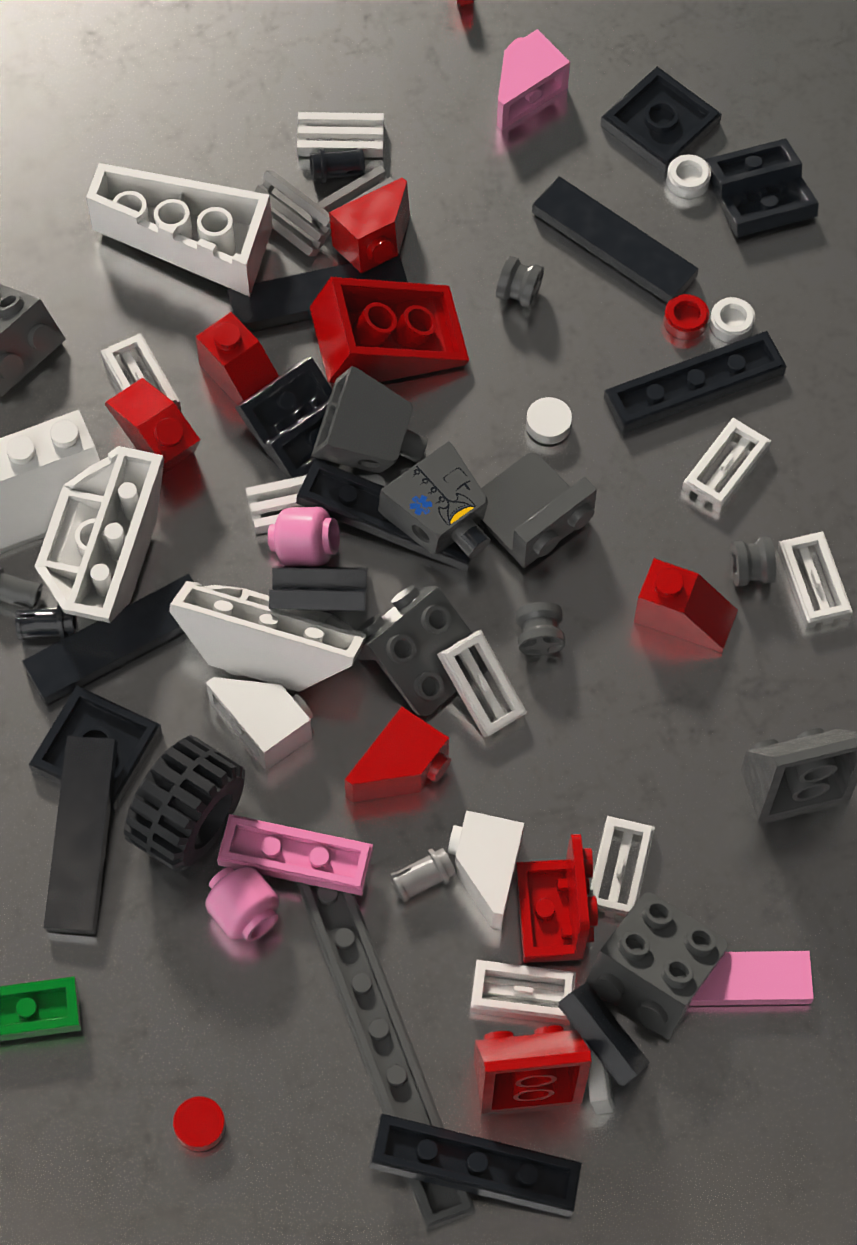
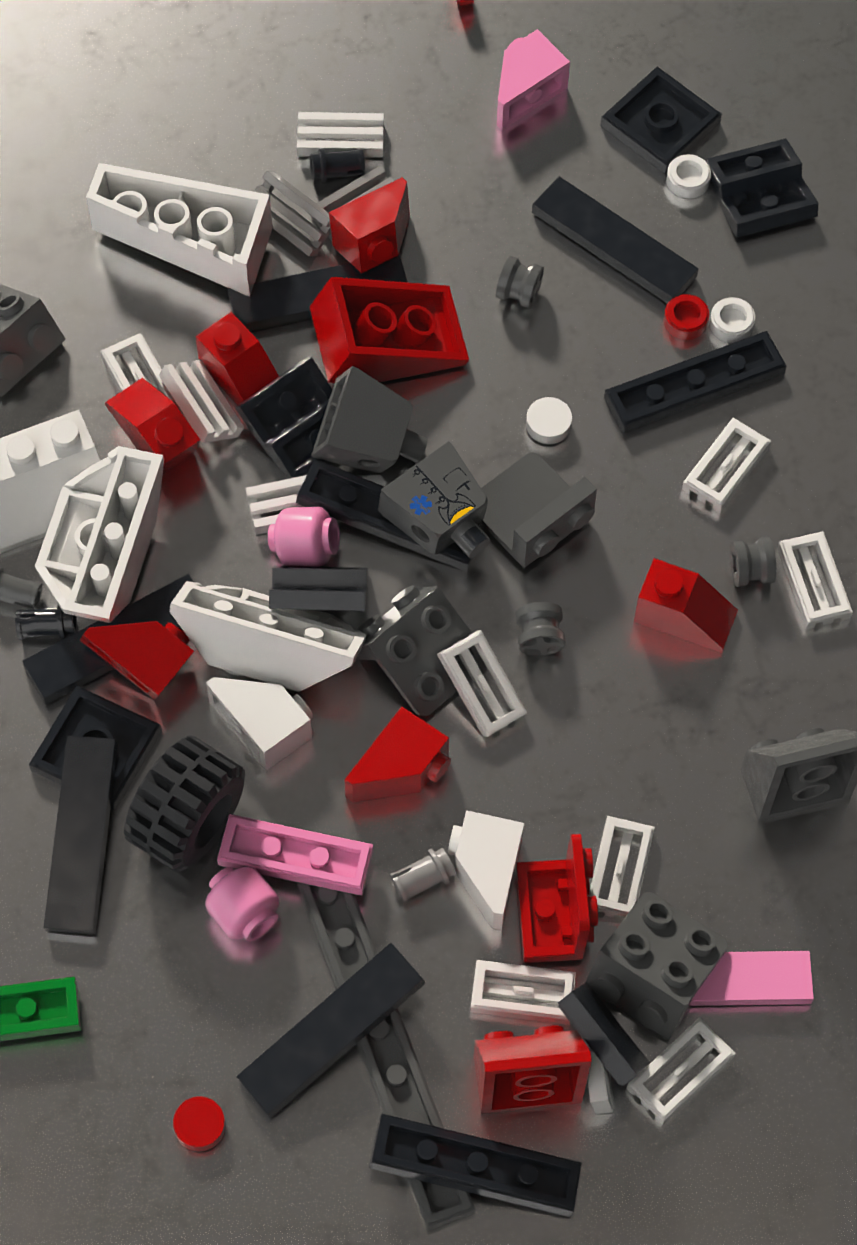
none -> red slope [80,621,194,700]
none -> white tile [159,360,244,443]
none -> black tile [236,943,426,1118]
none -> white tile [626,1017,736,1125]

